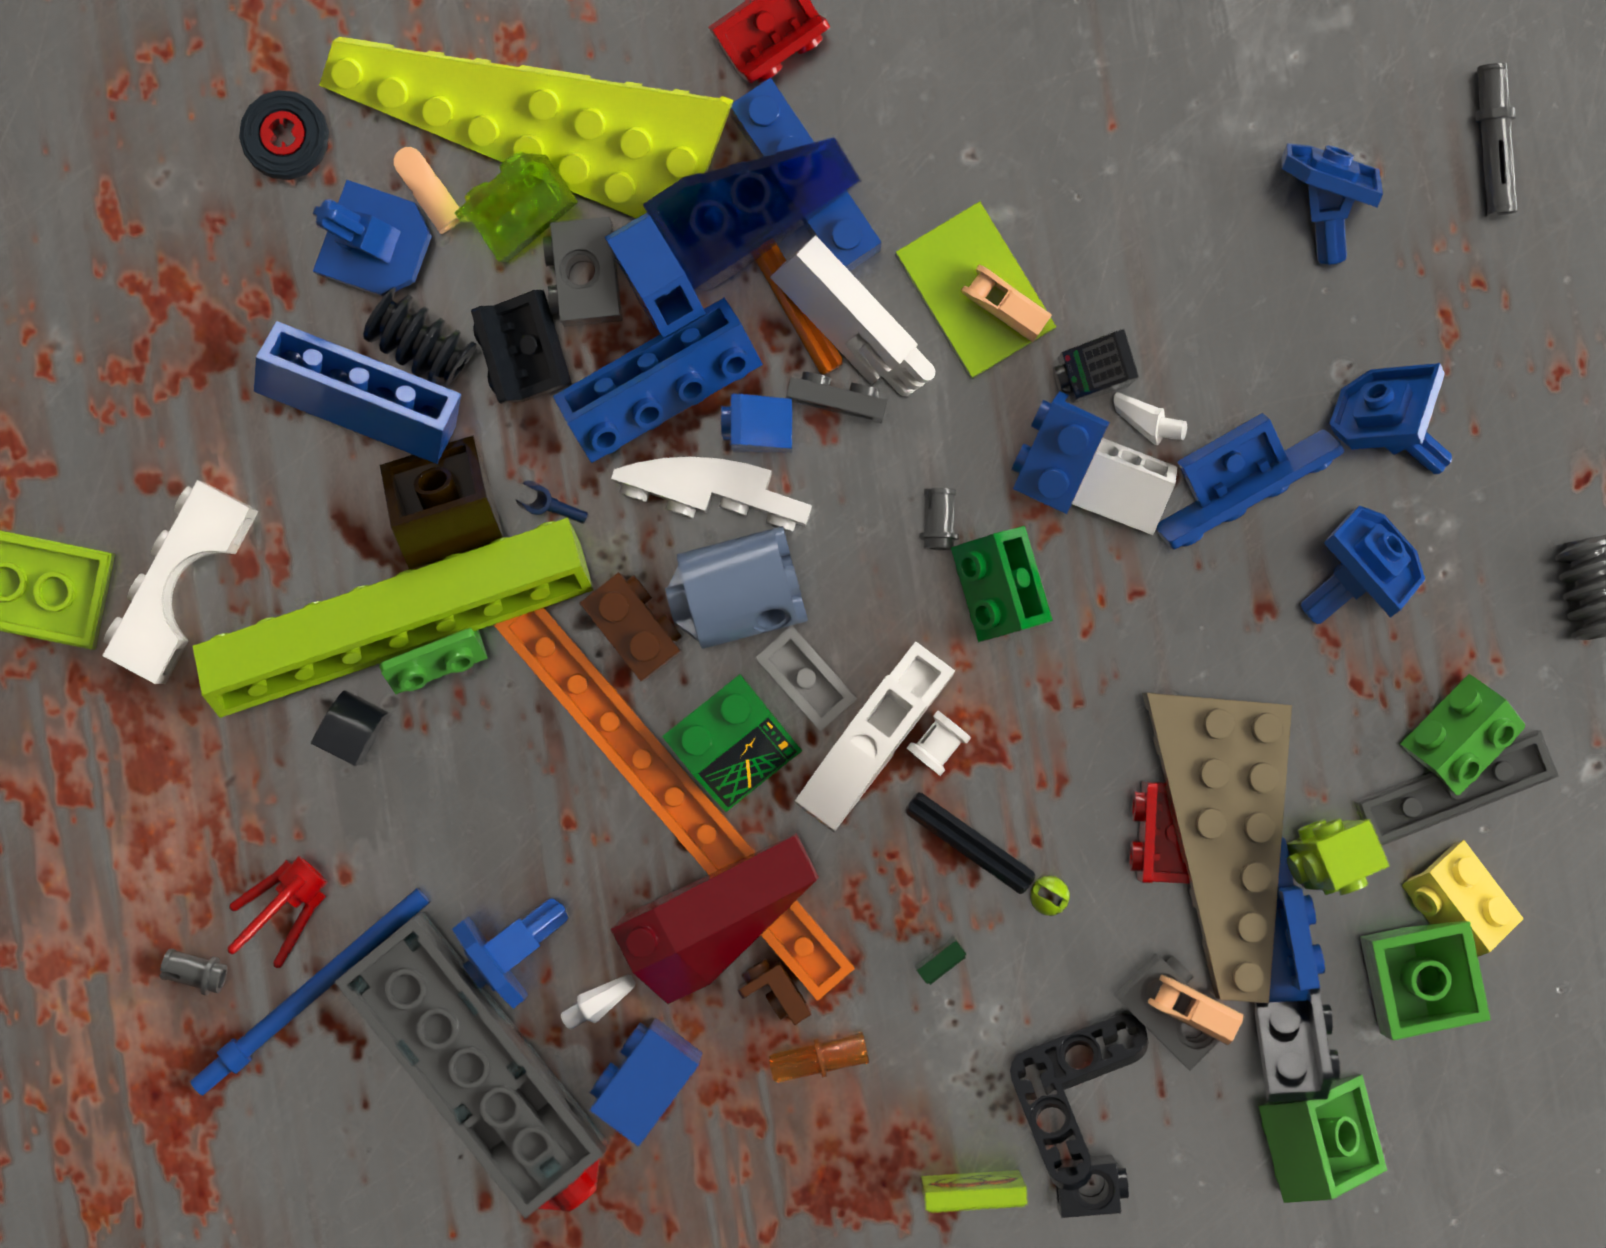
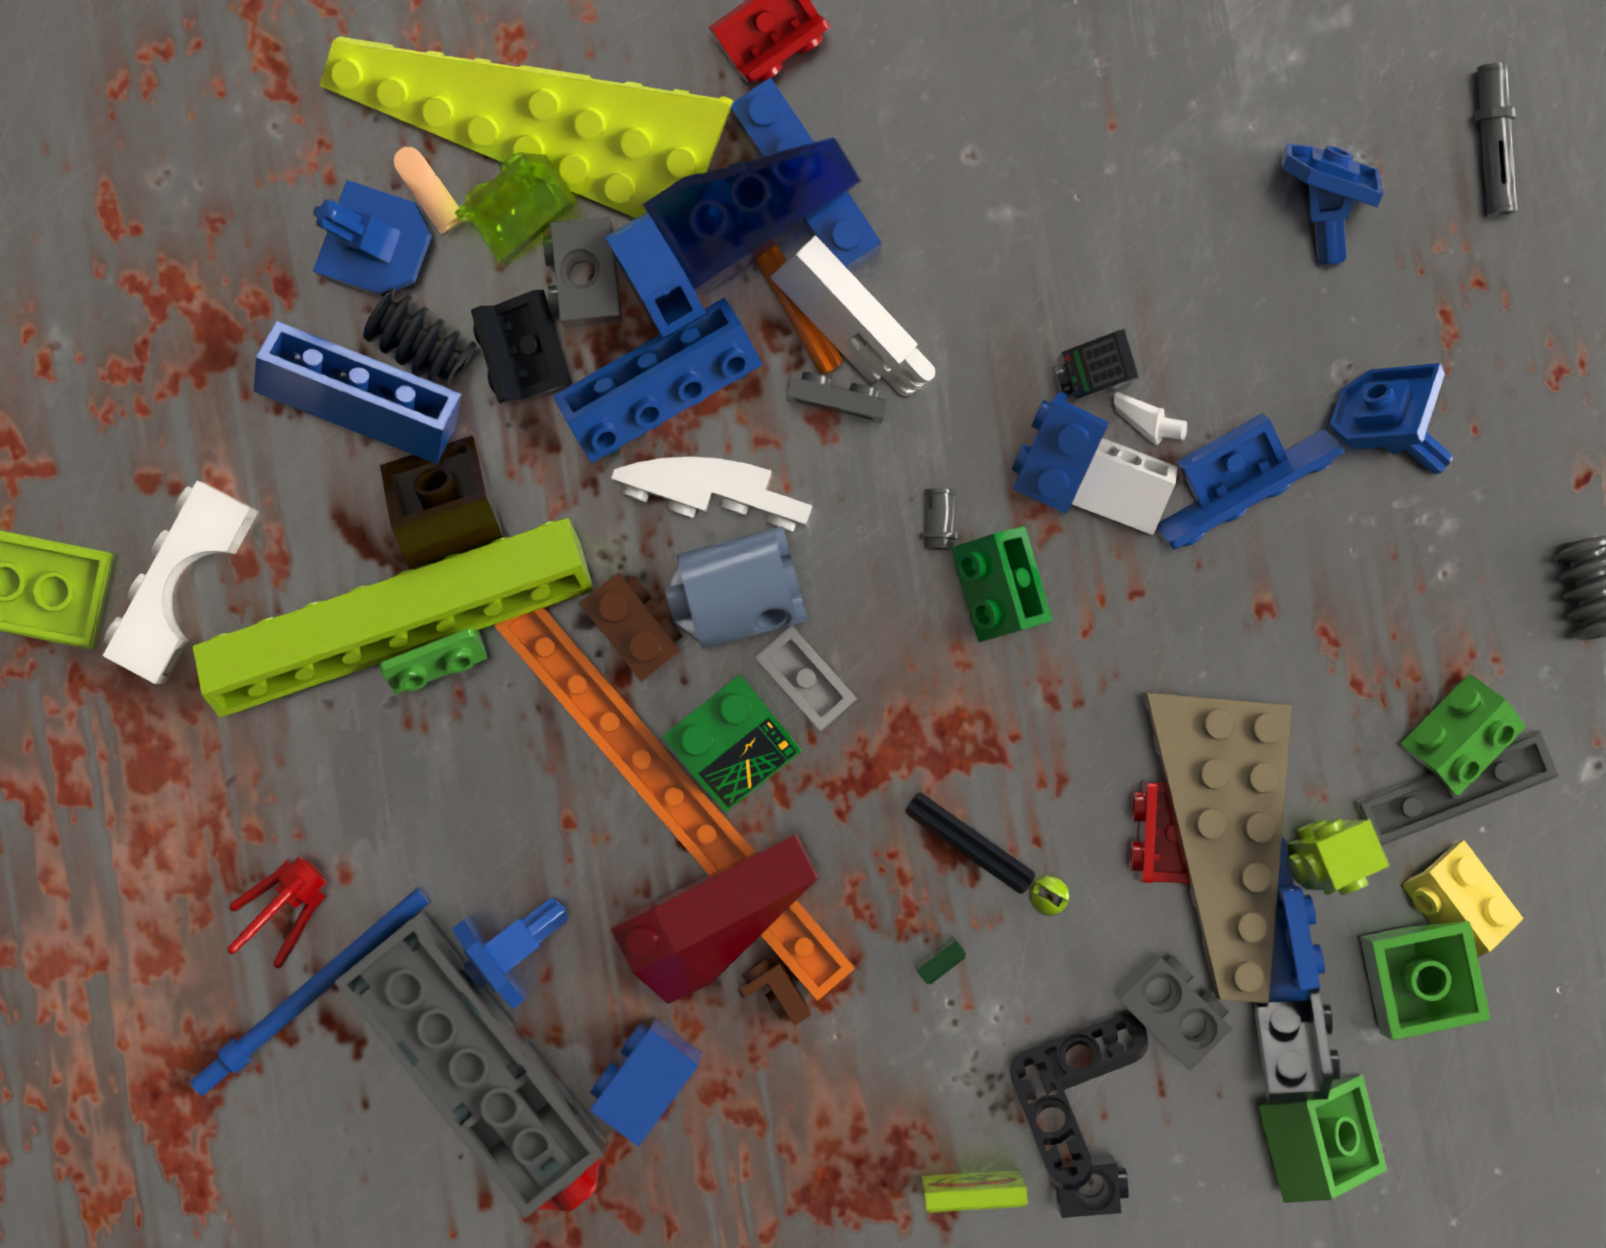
dark grey pin [160,948,228,996] -> none
black bush [239,90,329,180] -> none
black brick [310,690,389,766] -> none
dark blue hand [516,480,588,523] -> none
white bar [561,975,636,1030] -> none
blue slope [721,394,792,453] -> none
clear orange axle [769,1032,869,1083] -> none
white slope [795,641,955,832] -> none
lime tile [896,201,1056,380] -> none
white bush [907,710,971,776] -> none
light nougat bar [961,265,1052,342] -> none
light nougat bar [1147,975,1243,1045] -> none
blue piece [1301,506,1426,624] -> none

